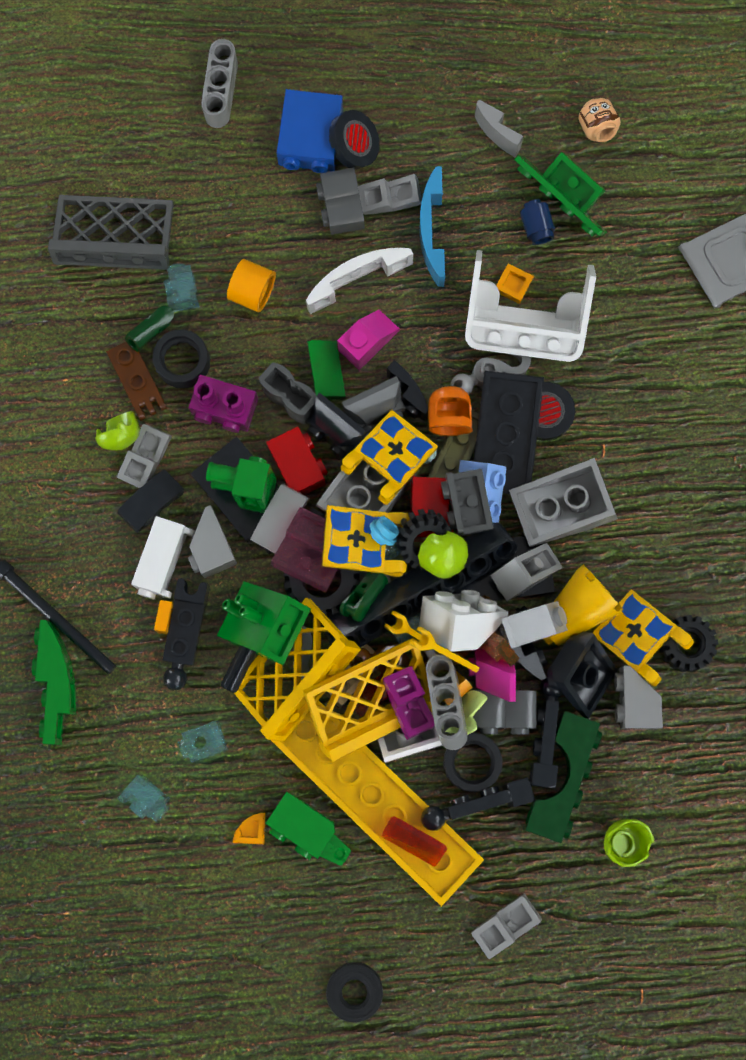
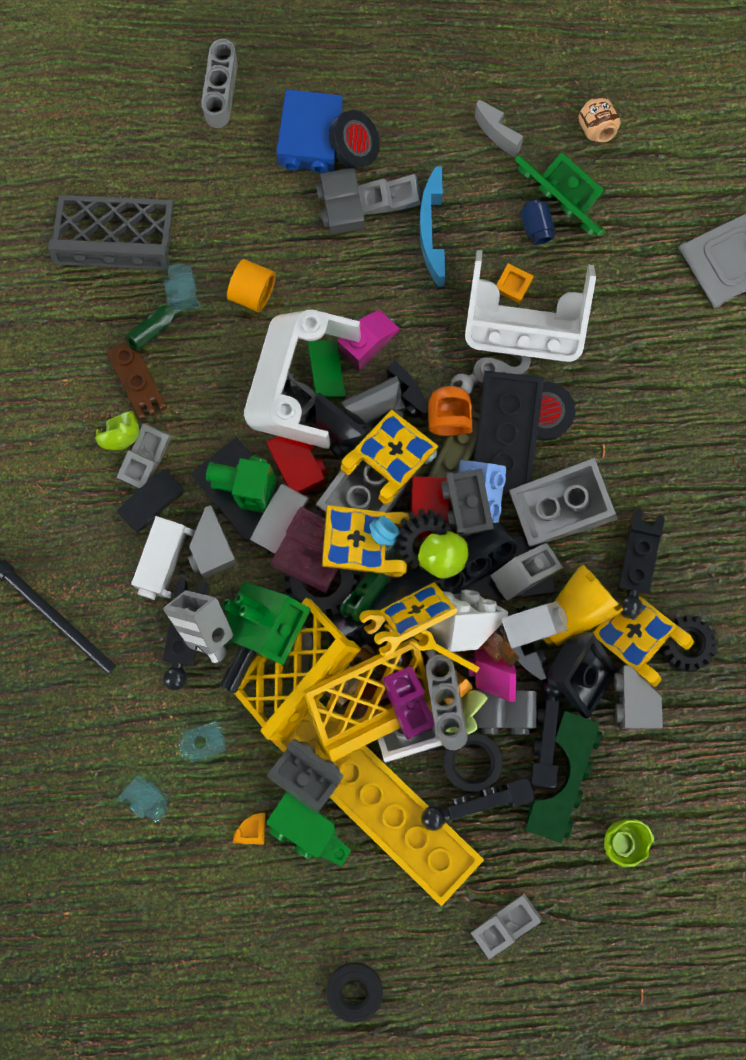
green slope [32,620,76,745] -> none
black tyre [153,330,210,388] -> none
light orange tile [154,600,174,635] -> none
magenta brick [188,375,259,433] -> none
white slope [306,248,413,314] -> none
clear red slope [382,816,447,866] -> none
none -> light grey torso [163,590,233,663]
none -> white windscreen [244,310,361,449]
none -> dark grey bracket [267,739,343,814]
none -> yellow flag [359,582,458,656]
none -> black plate [617,509,665,619]

